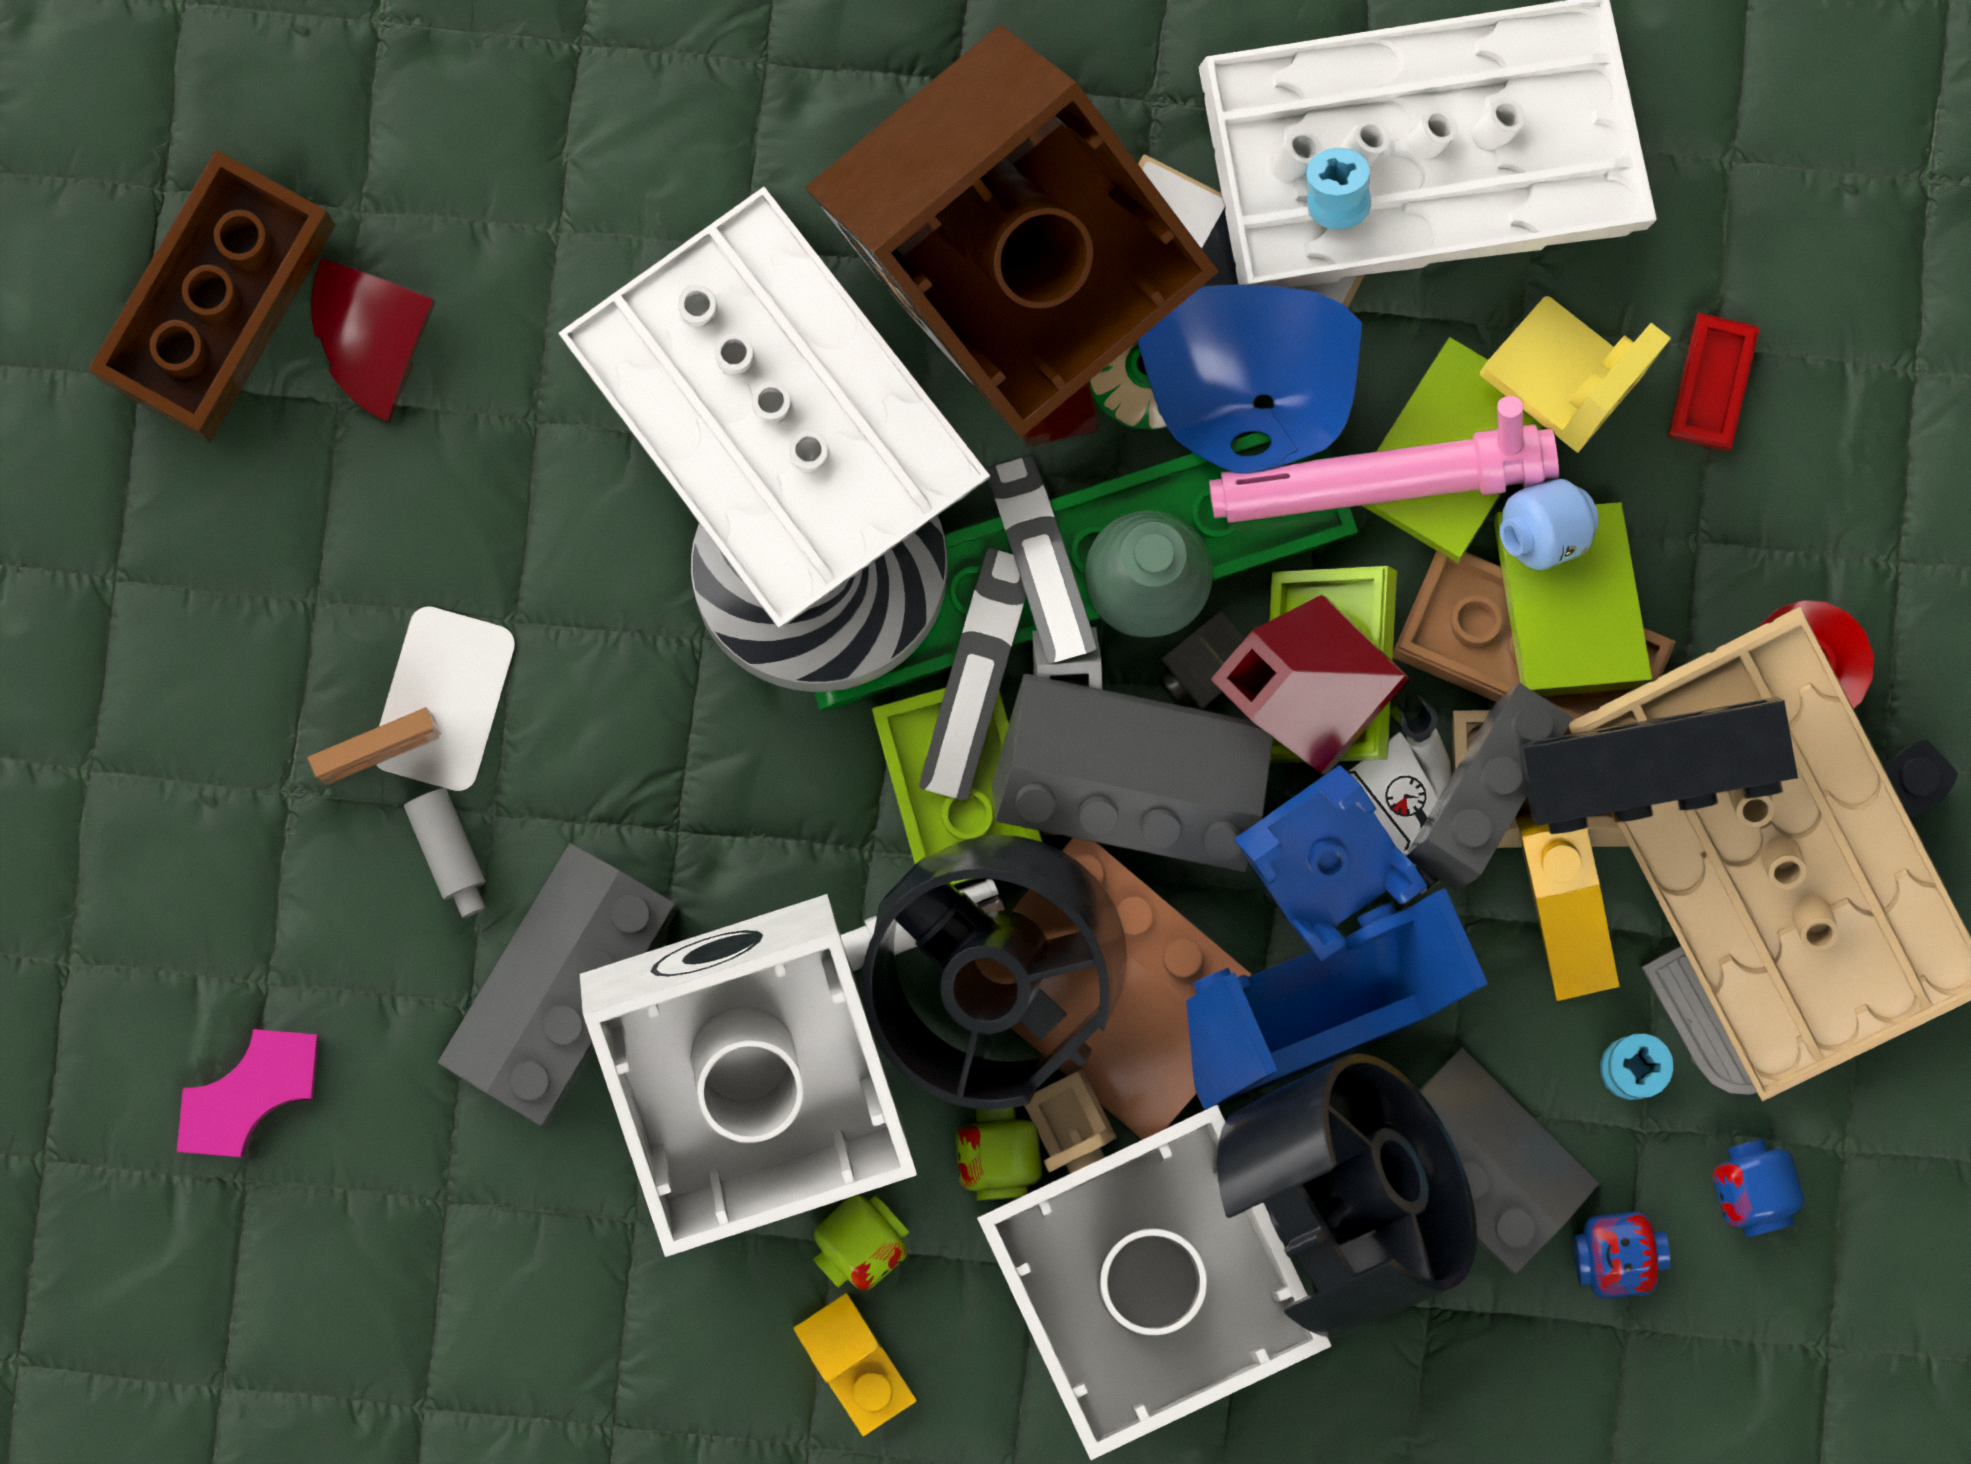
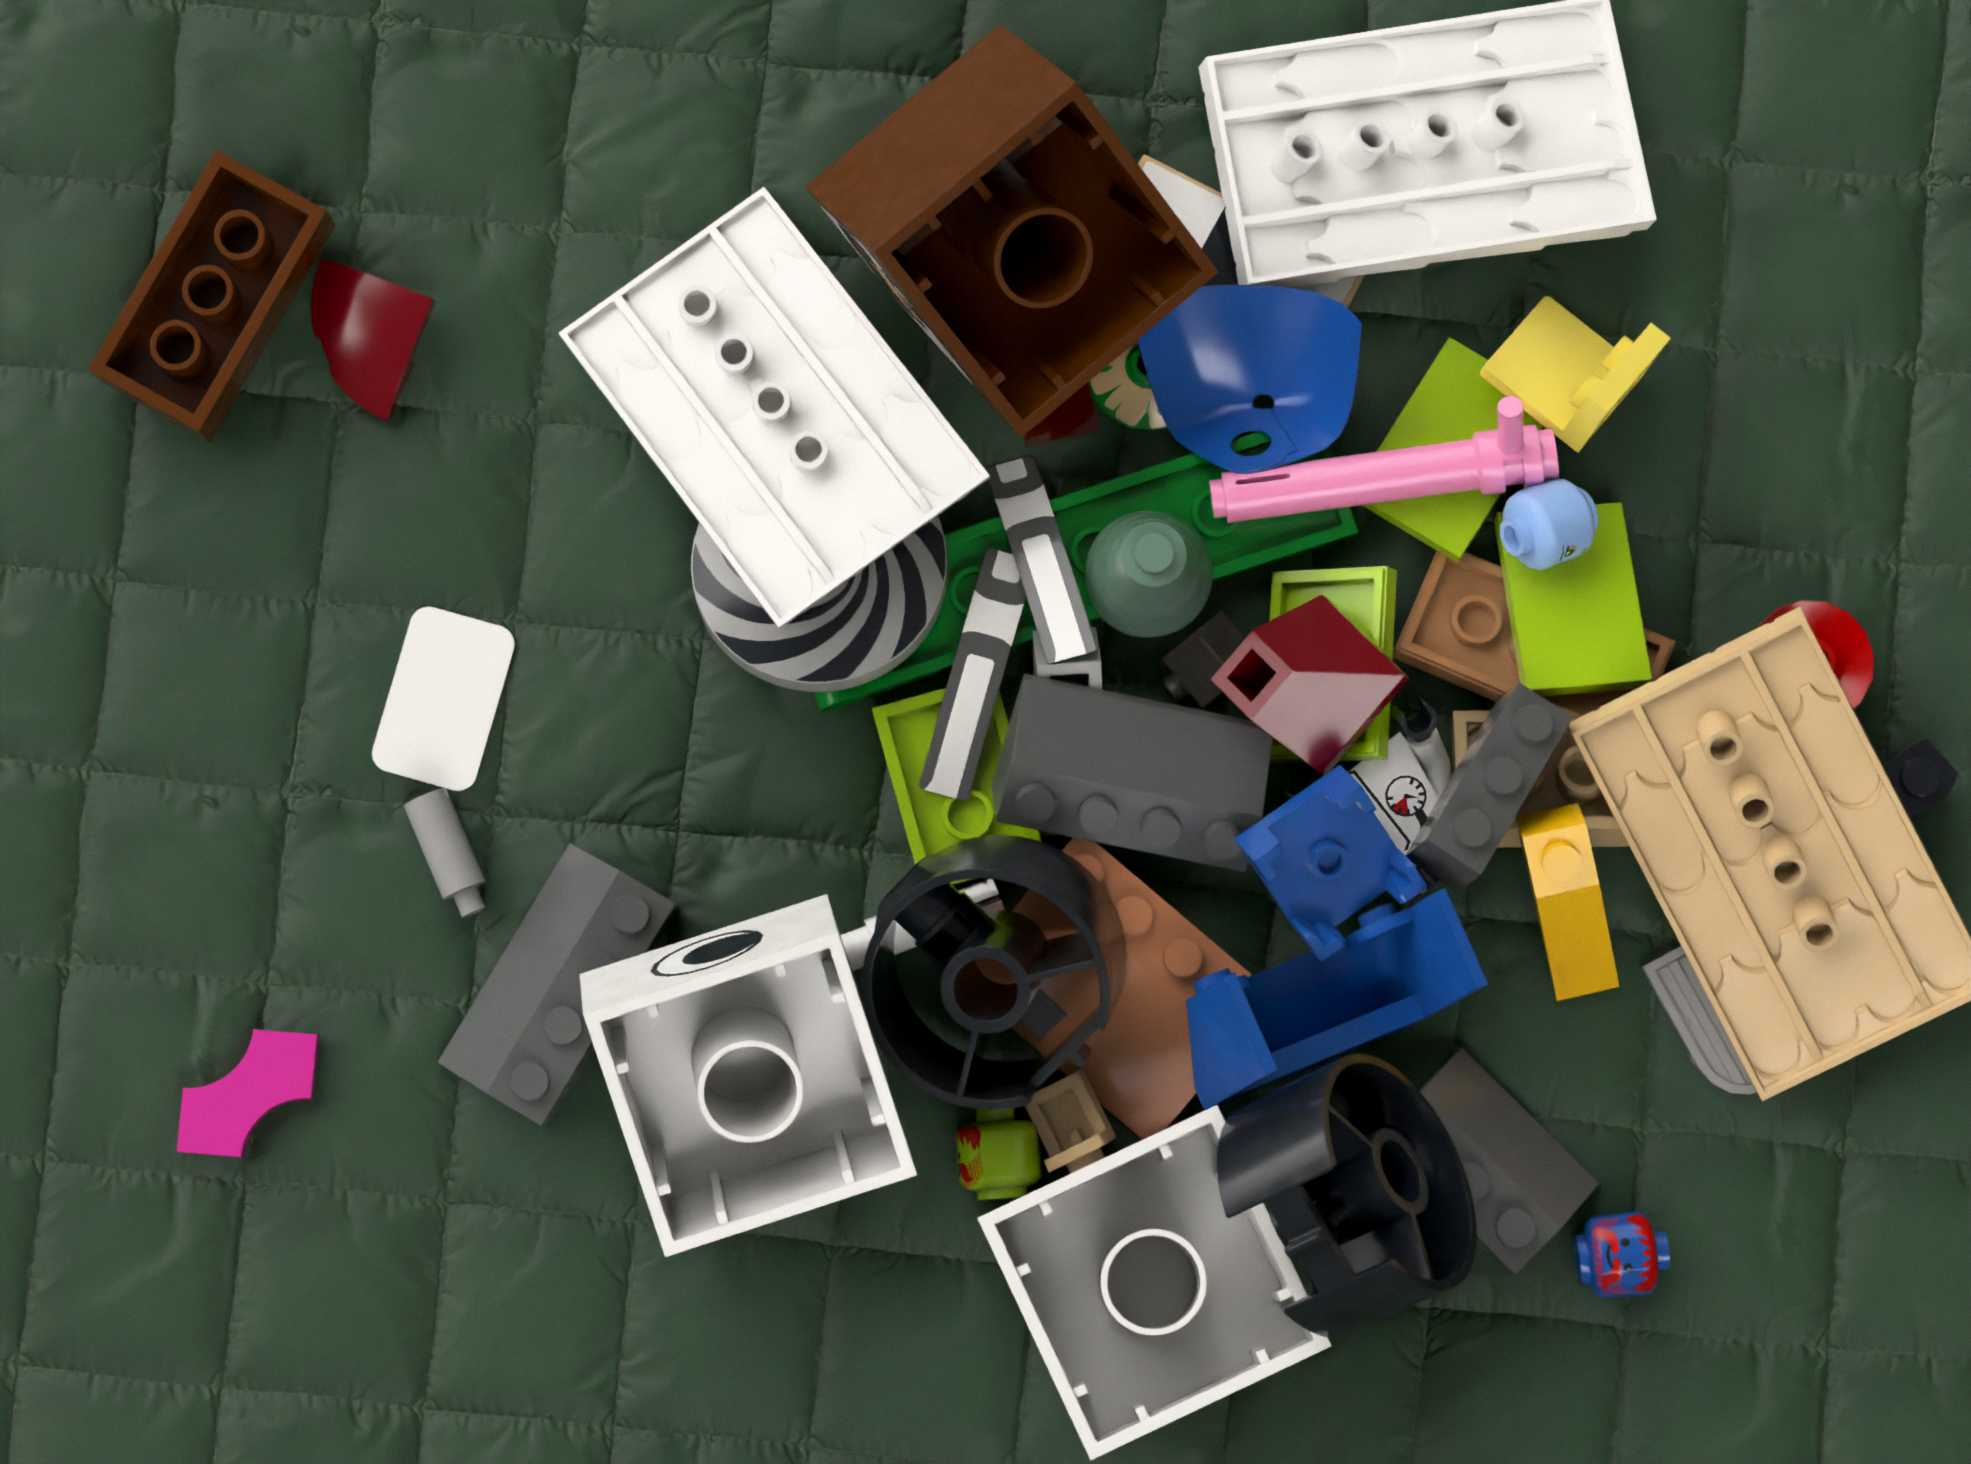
medium nougat tile [307,707,441,785] -> none
yellow slope [793,1293,918,1437] -> none
lime head [813,1194,910,1290] -> none
medium azure wheel [1306,147,1371,230] -> none
black brick [1518,697,1798,834] -> none
medium azure wheel [1600,1034,1674,1100] -> none
red tile [1667,312,1760,452] -> none
blue head [1712,1138,1805,1237] -> none

